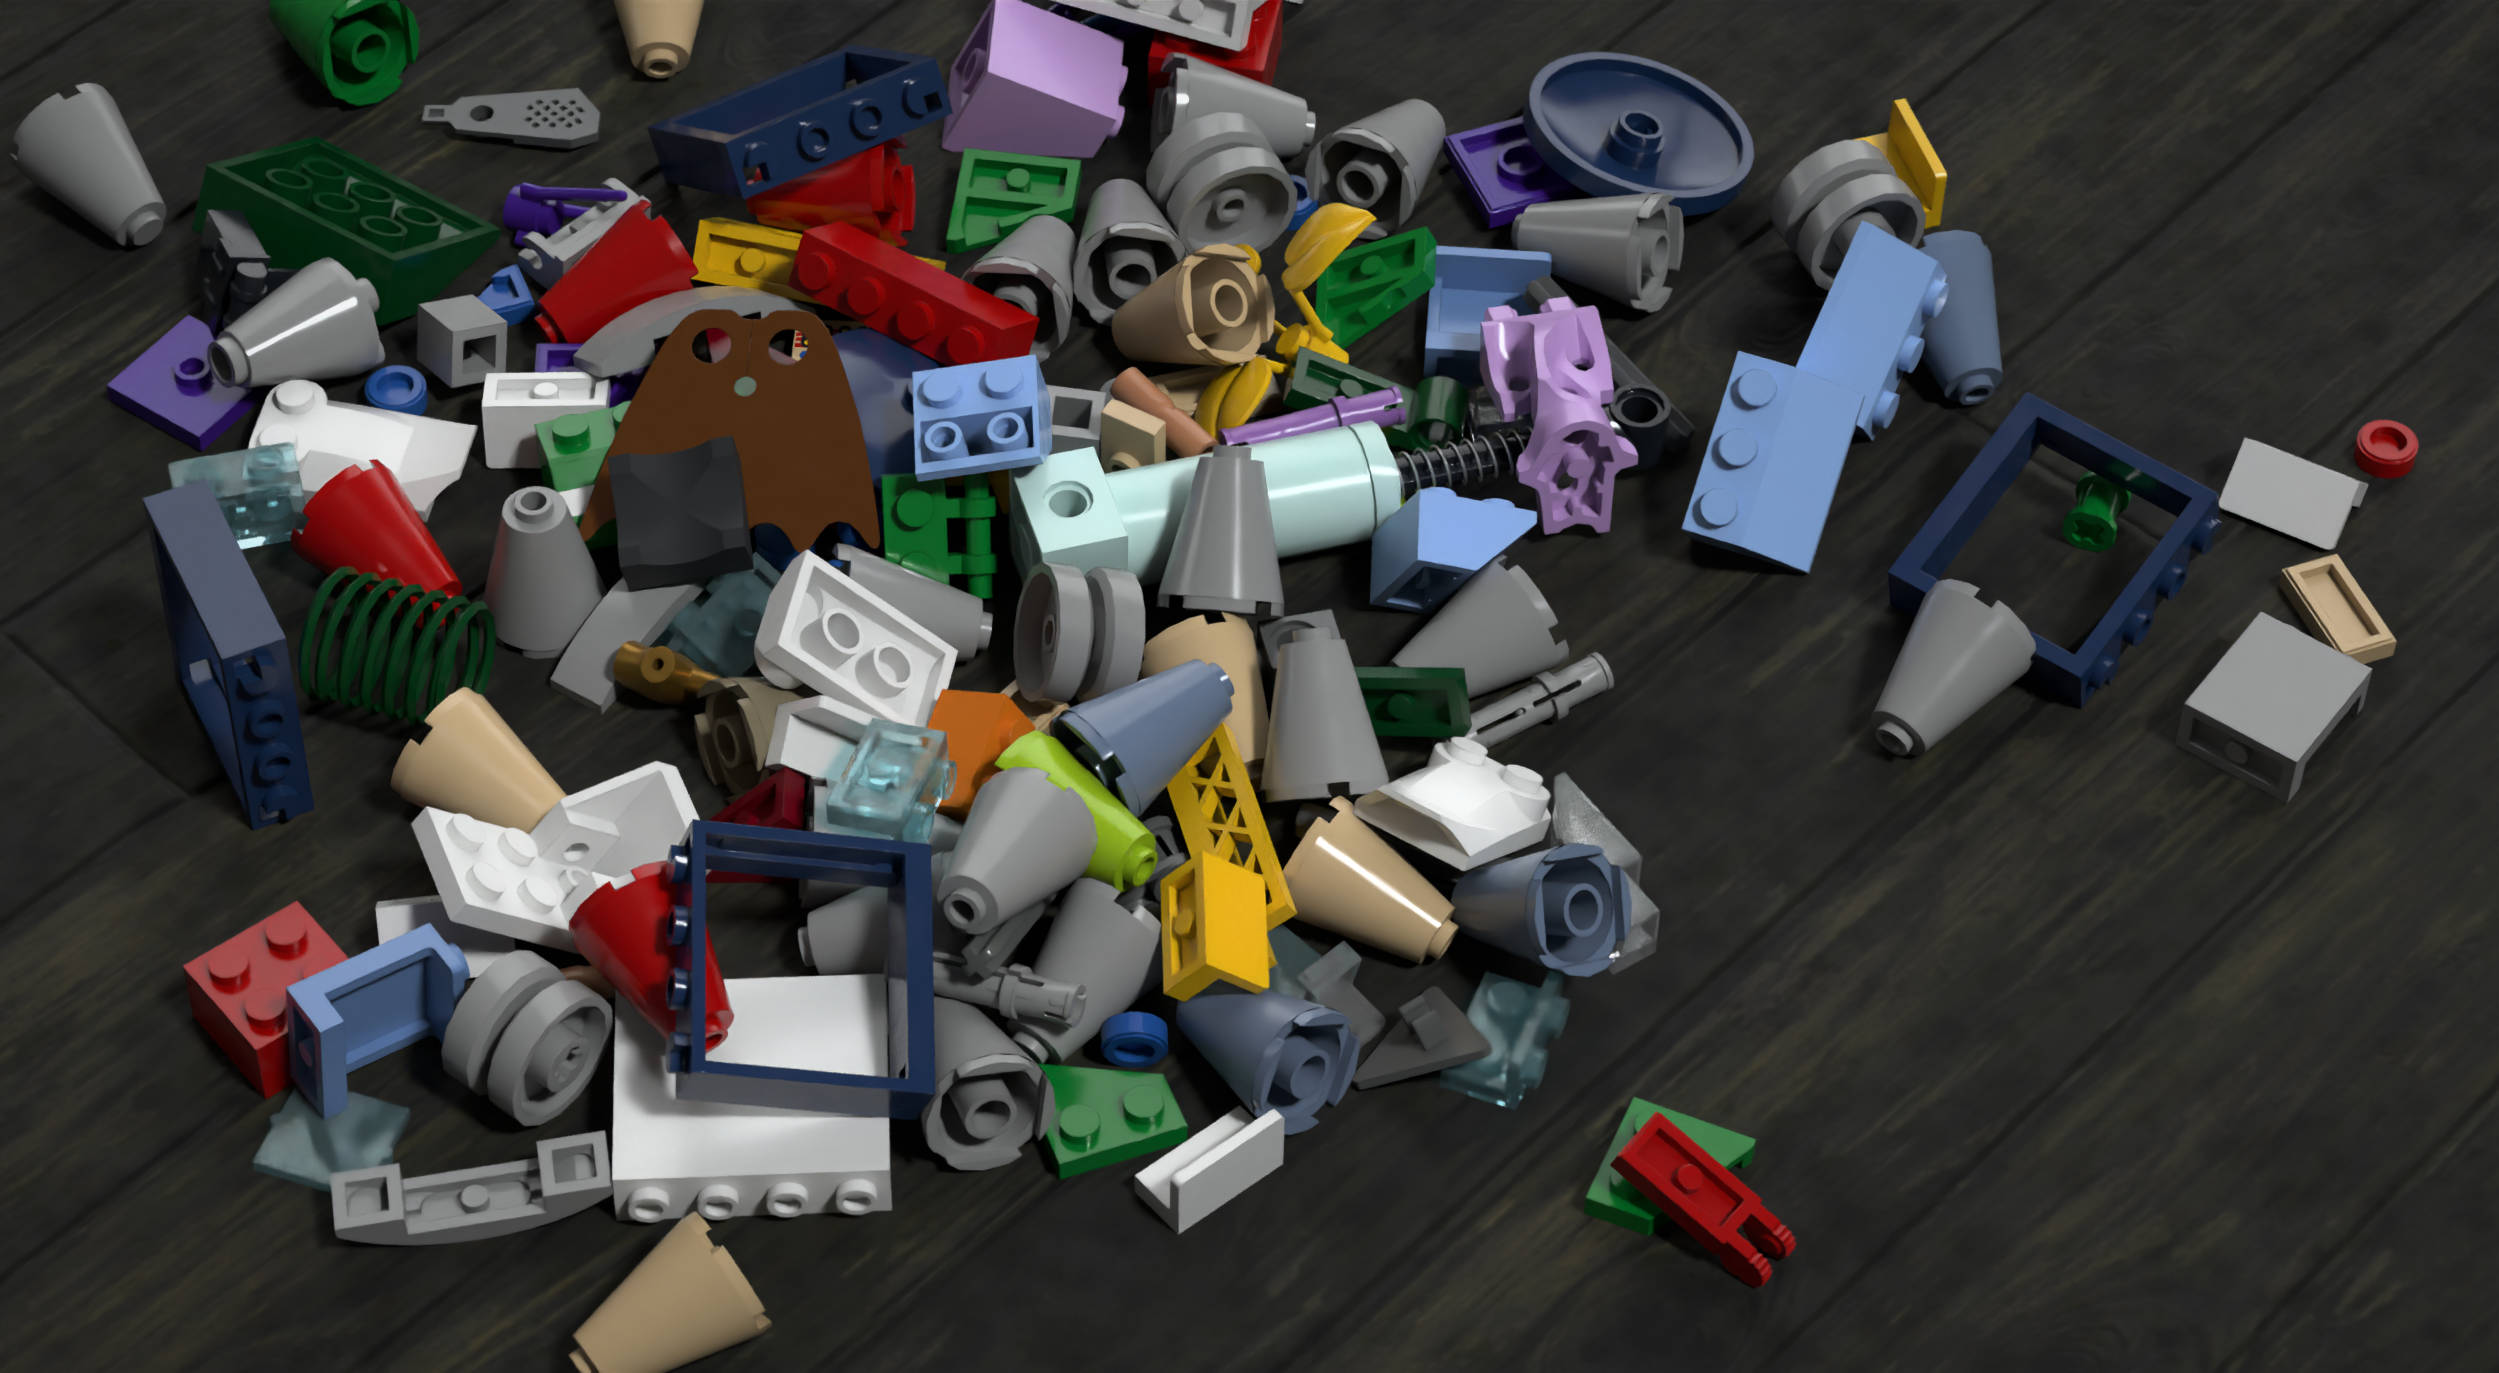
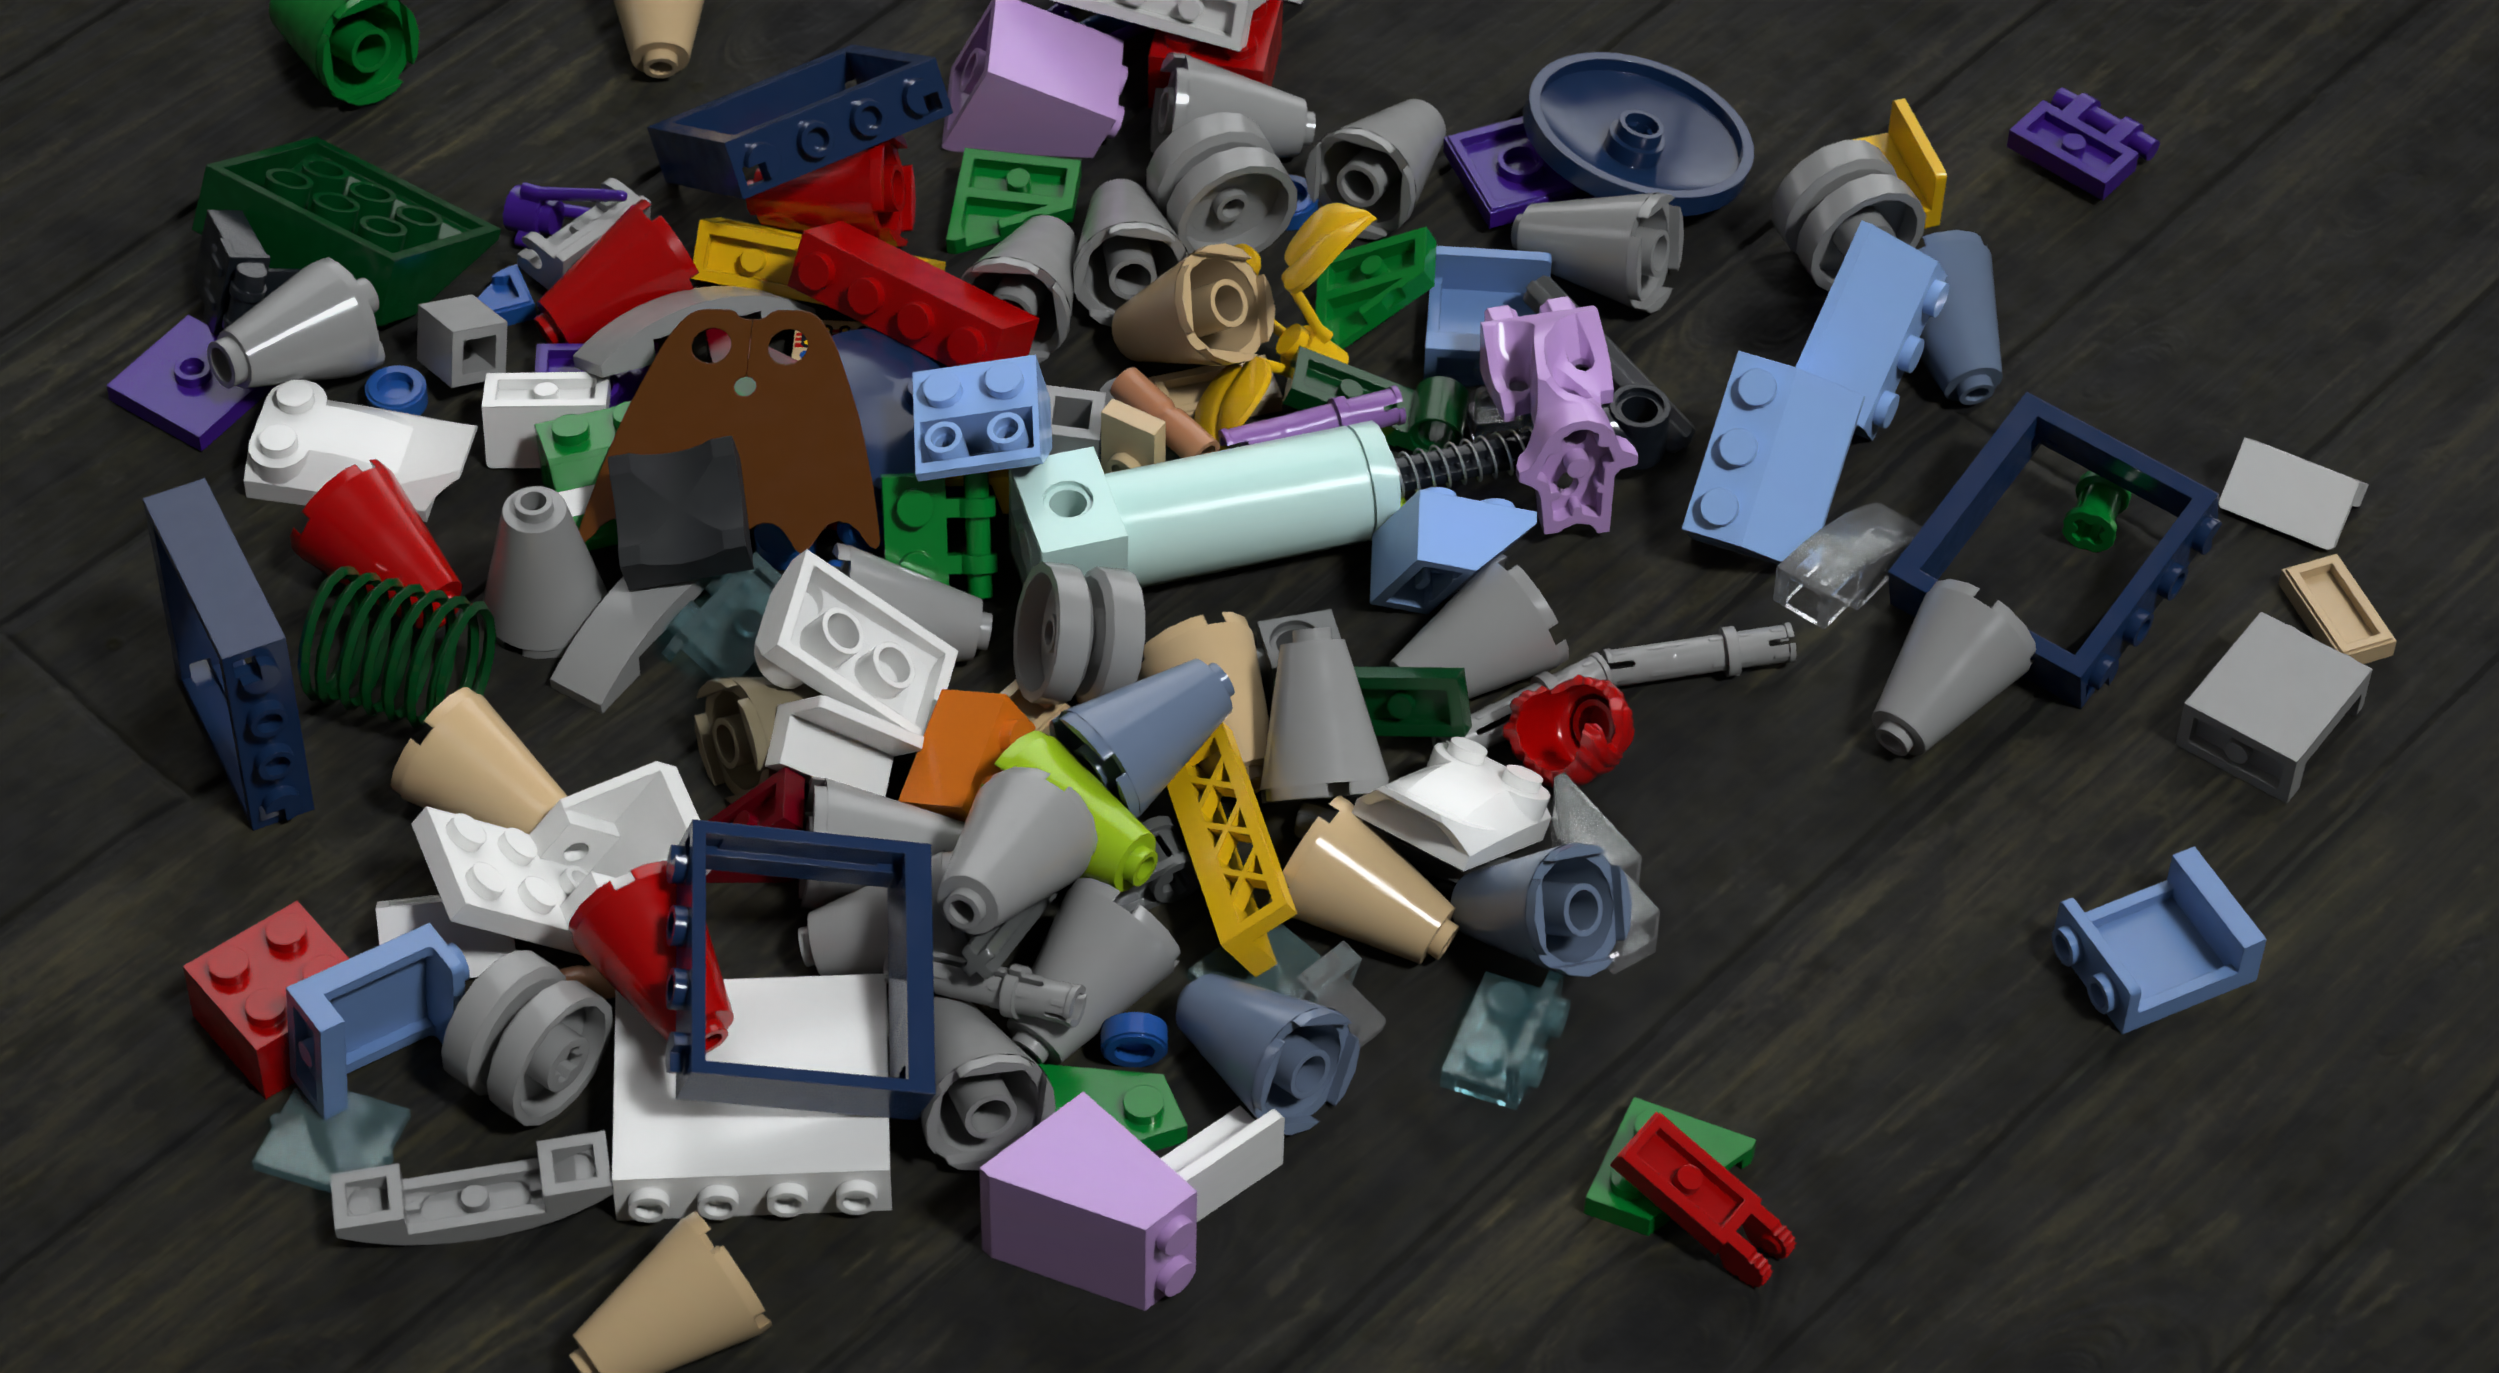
light grey cone [10,83,167,246] -> none
clear light blue bracket [169,442,308,549] -> none
dark grey piece [422,88,601,149] -> none
pearl gold piece [613,640,722,706] -> none
clear light blue bracket [826,718,957,843] -> none
light grey cone [1156,445,1285,617] -> none
yellow panel [1160,850,1269,1002] -> none
dark grey piece [1352,986,1493,1090] -> none
red tile [2354,420,2419,479] -> none
none -> lavender slope [979,1091,1197,1311]
none -> red hair [1503,675,1635,789]
none -> light grey pin [1602,622,1797,687]
none -> clear slope [1773,502,1922,630]
none -> dark purple plate [2007,87,2160,200]
none -> medium blue panel [2052,846,2267,1035]

